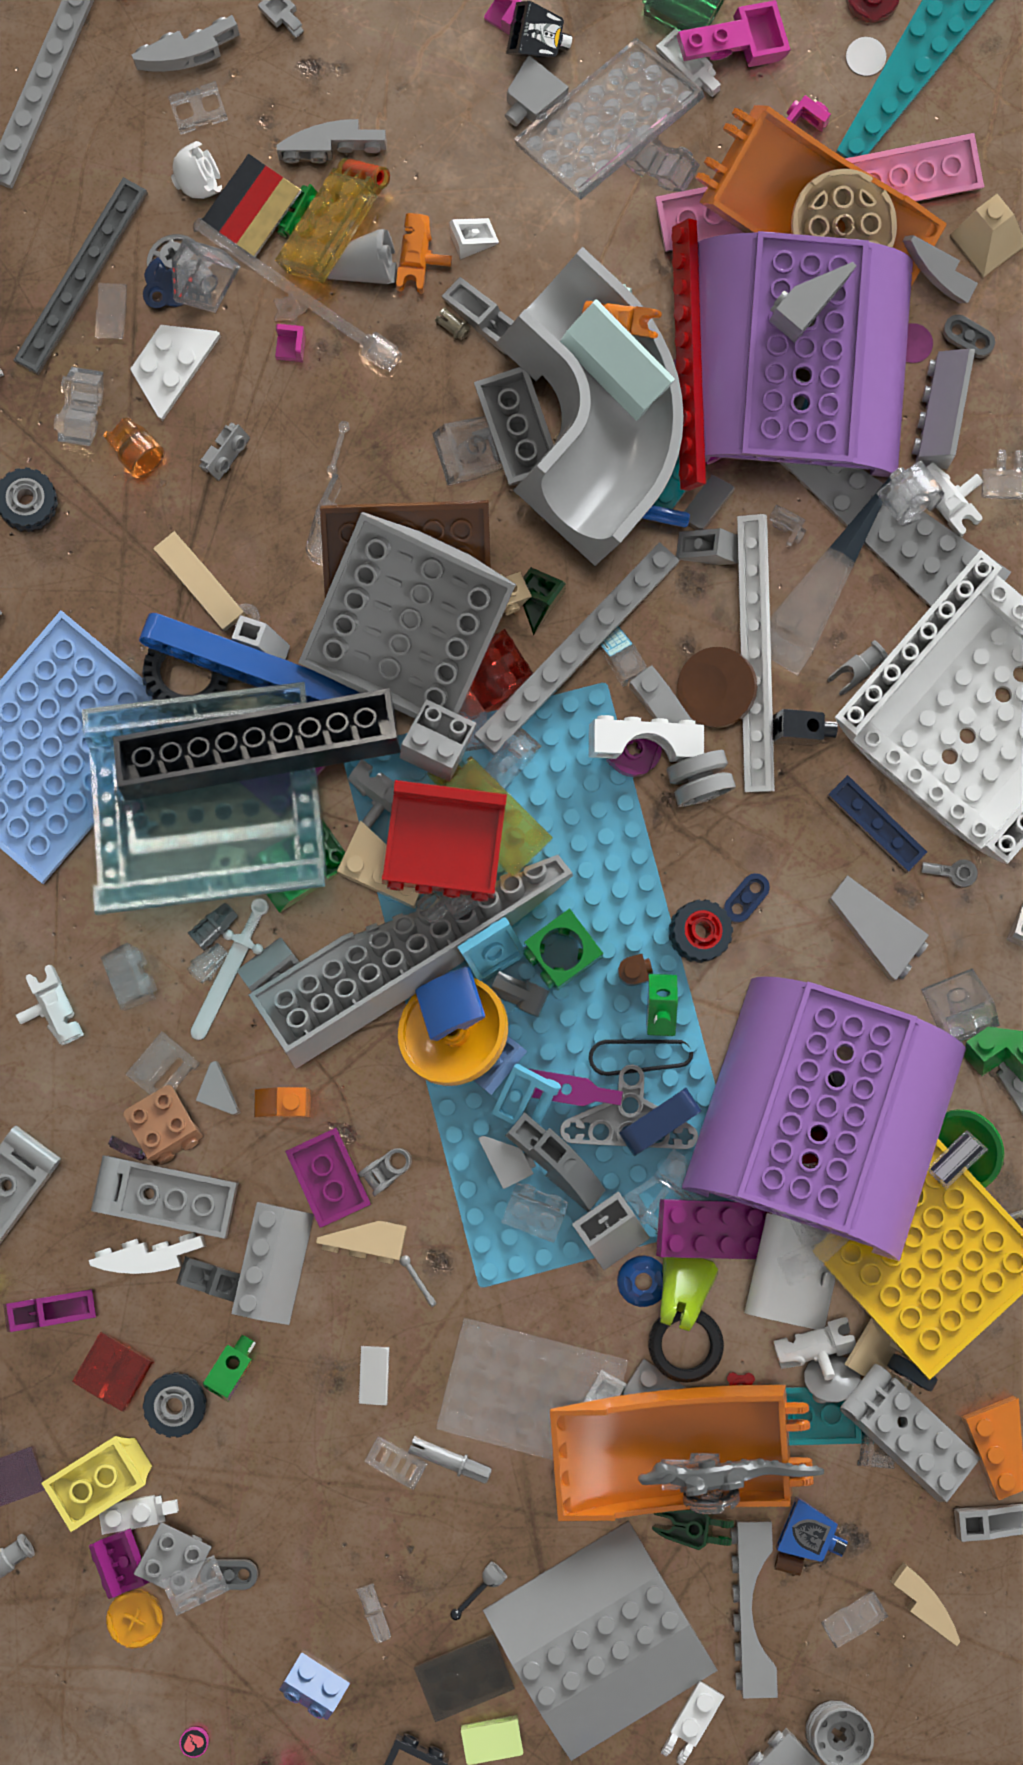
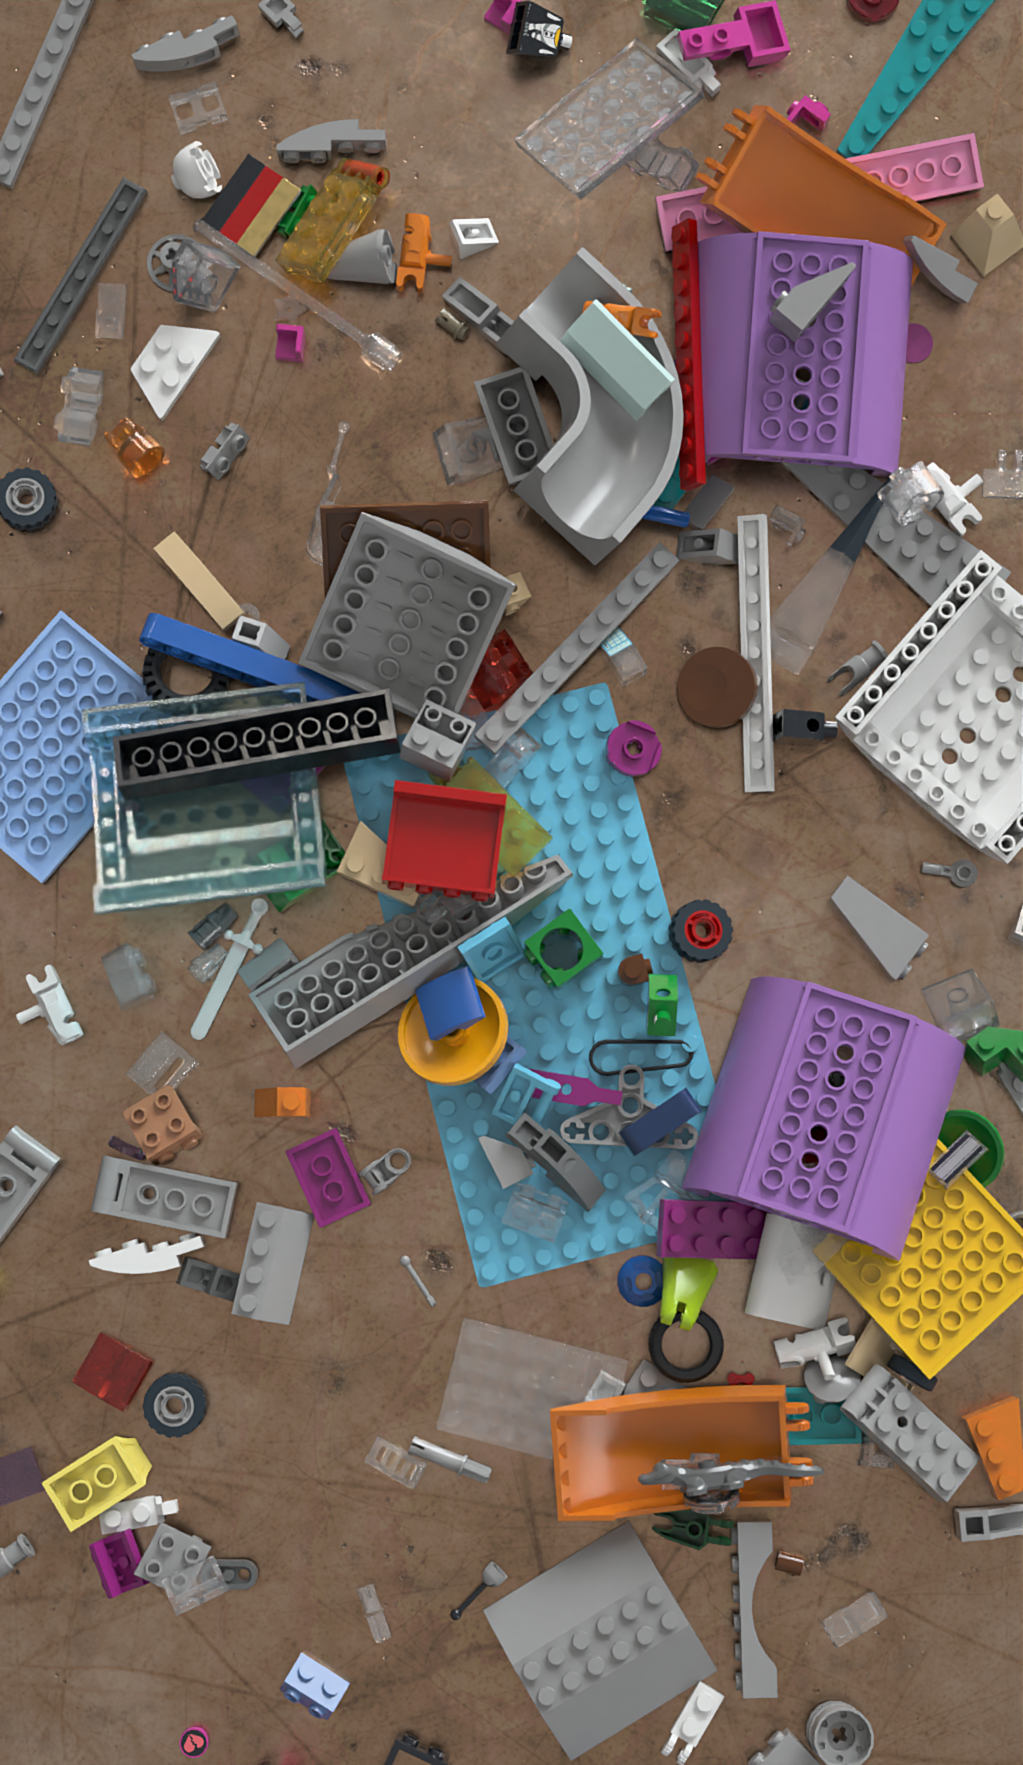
magenta slope [3,1289,96,1332] -> none
light orange tile [106,1589,164,1649] -> none
dark blue plate [142,257,187,308] -> none
light grey slope [196,1061,240,1115] -> none
green torso [203,1334,256,1402] -> none
tan slope [316,1221,407,1264] -> none
light grey piece [348,760,395,829] -> none
white slope [359,1346,389,1405] -> none
clear smoke plate [414,1633,515,1722] -> none
yellowish green panel [461,1715,523,1765] -> none
dark grey piece [491,971,550,1017] -> none
light grey torso [505,56,569,126] -> none
dark green slope [523,567,566,636] -> none
light grey slope [572,1192,650,1270] -> none
white arch [589,715,704,762] -> none
light grey slope [629,665,691,723] -> none
light grey wheel [666,750,736,807] -> none
dark blue plate [723,873,770,923] -> none
blue torso [775,1497,848,1562] -> none
tan brick [791,169,897,248] -> none
dark blue plate [827,775,927,873] -> none
white sticker [846,37,886,76] -> none
tan slope [890,1562,960,1646] -> none
light grey slope [912,349,975,470] -> none
dark grey plate [943,315,995,358] -> none

